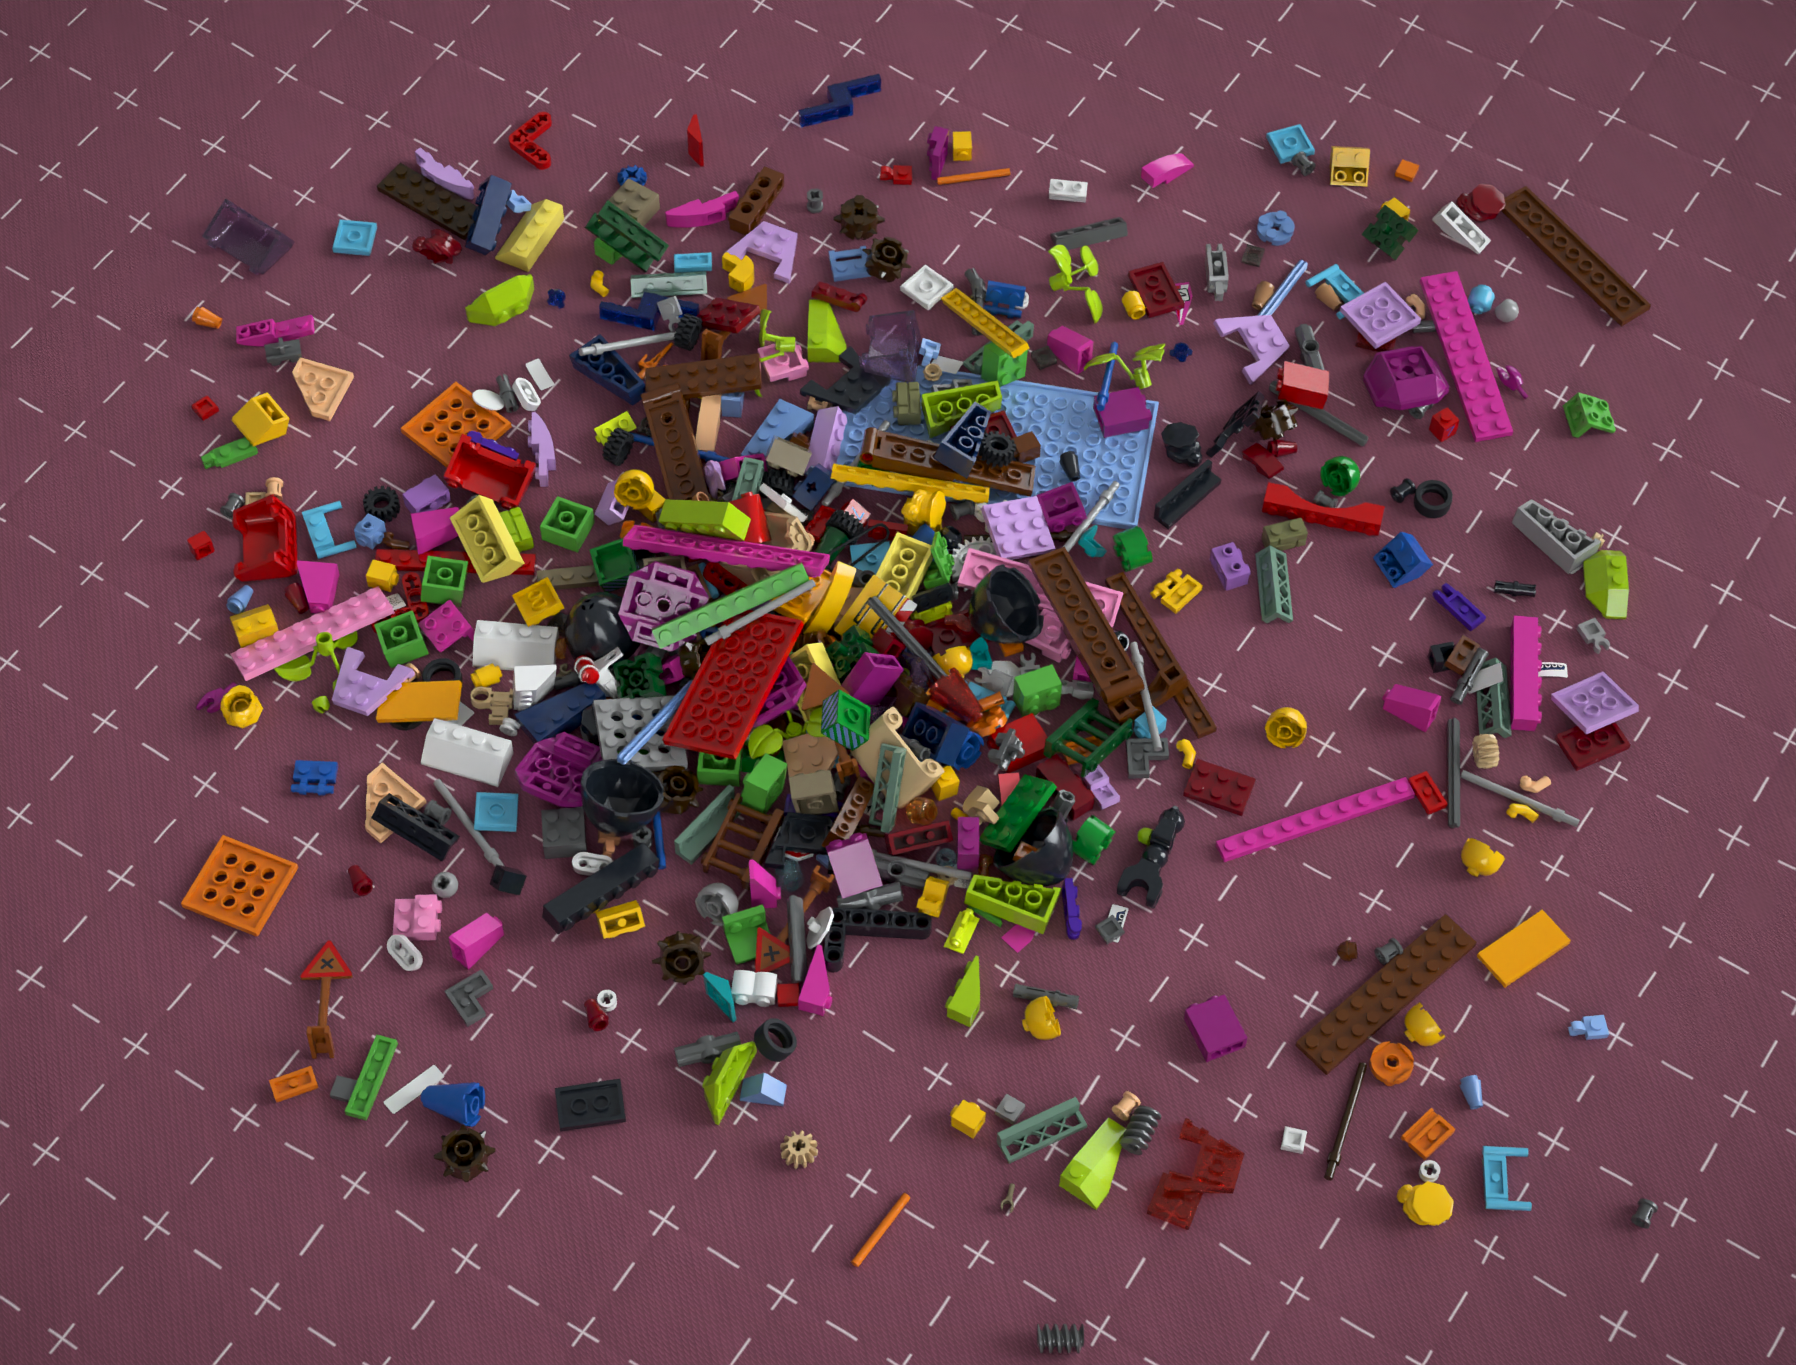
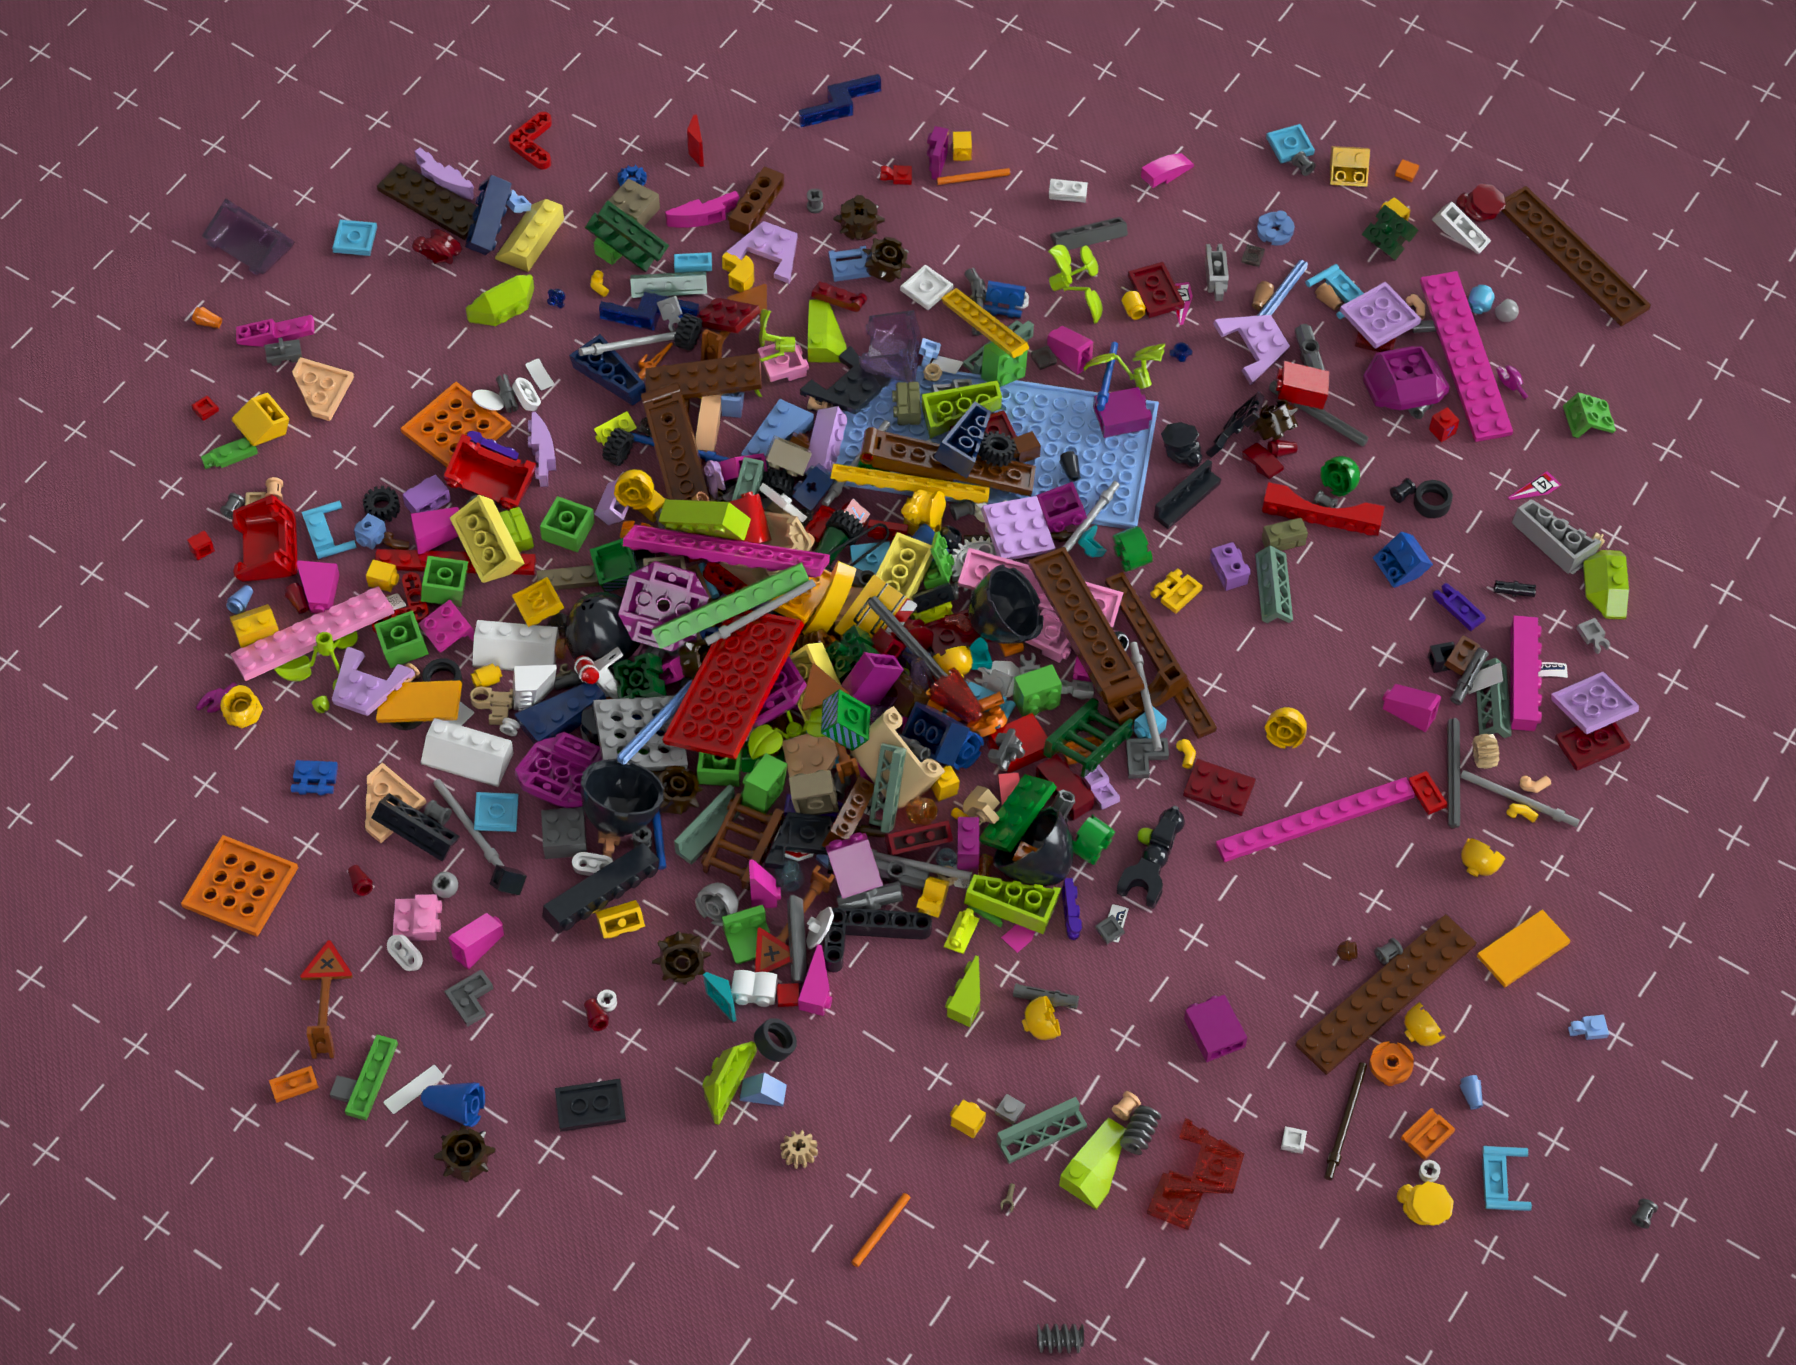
dark grey piece [674,1032,741,1067] -> none
none -> sticker [1508,471,1561,500]

